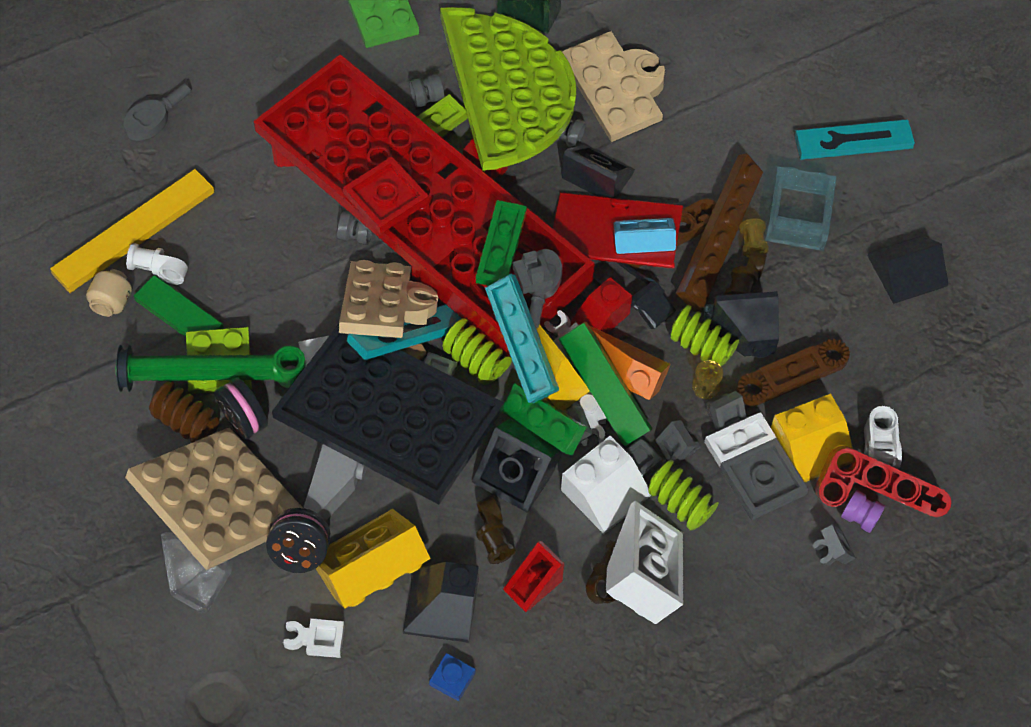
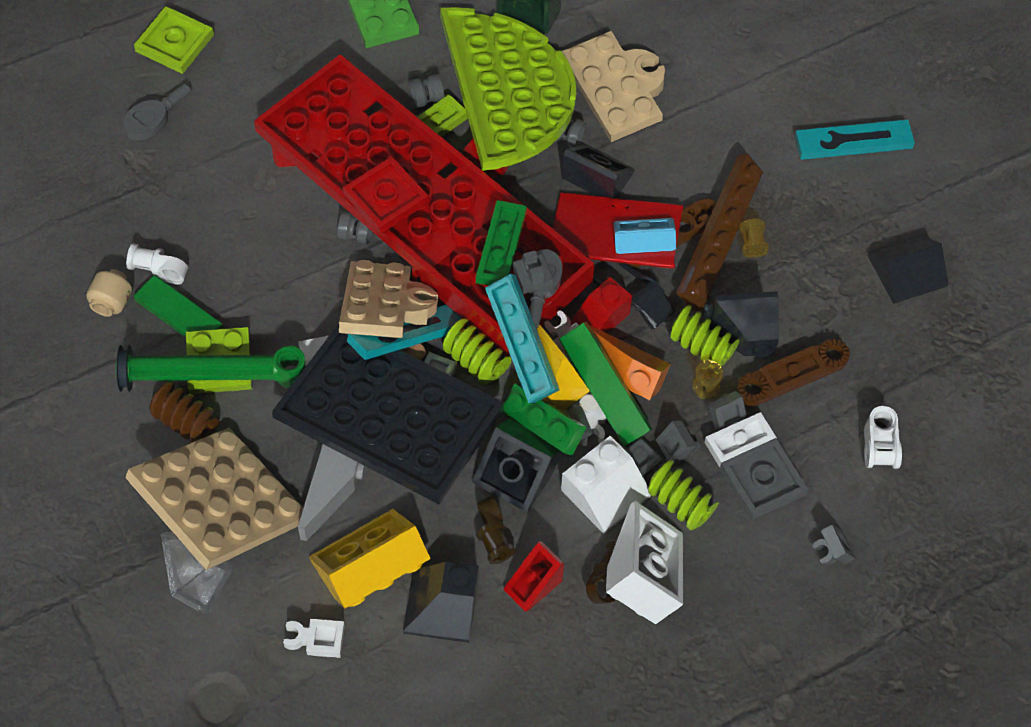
yellow tile [50,169,214,293] -> none
black head [214,377,268,439] -> none
black head [266,508,330,573] -> none
blue plate [429,653,476,701] -> none
dark brown connector [724,249,767,295] -> none
clear light blue window [765,166,837,251] -> none
yellow slope [771,393,853,482] -> none
red beam [815,446,951,517] -> none
medium lavender wheel [841,490,886,534] -> none
none -> lime plate [134,6,214,74]

